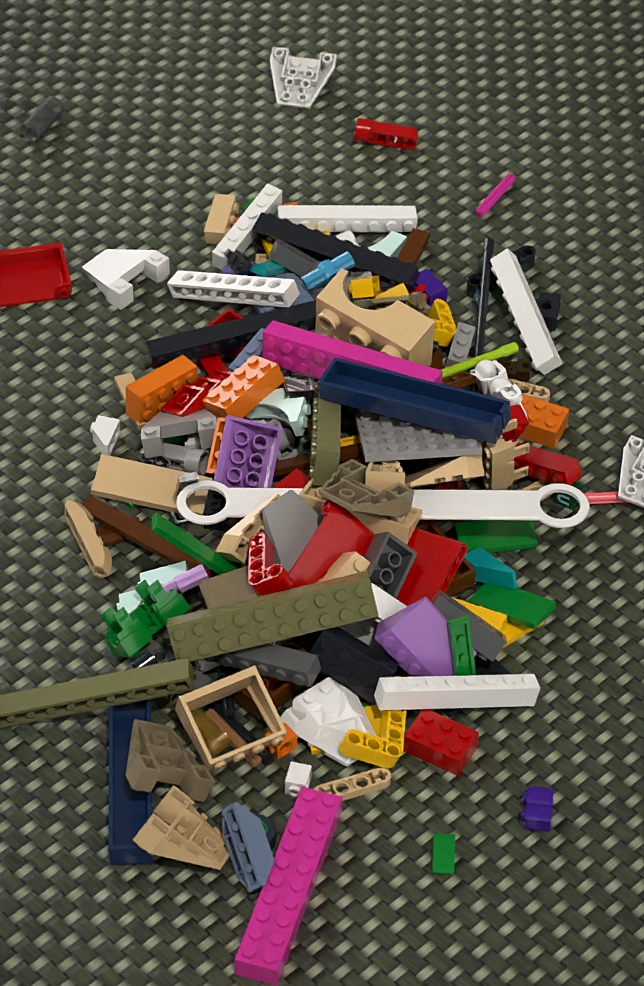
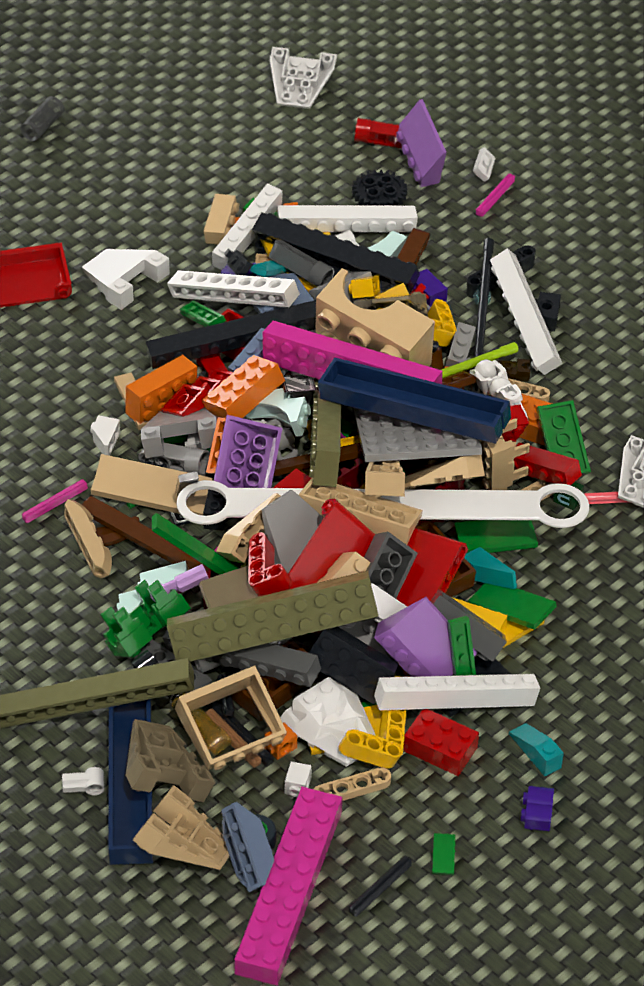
dark azure piece [301,251,355,292] -> none
dark tan wedge [319,459,415,517] -> none
none -> dark pink axle [22,479,88,523]
none -> white piece [62,767,104,795]
none -> green tile [179,300,226,327]
none -> black axle [348,856,412,917]
none -> black gear [352,170,408,206]
none -> medium lavender slope [396,99,447,187]
none -> white plate [473,147,495,182]
none -> teal slope [509,723,564,777]
none -> green tile [536,400,591,475]

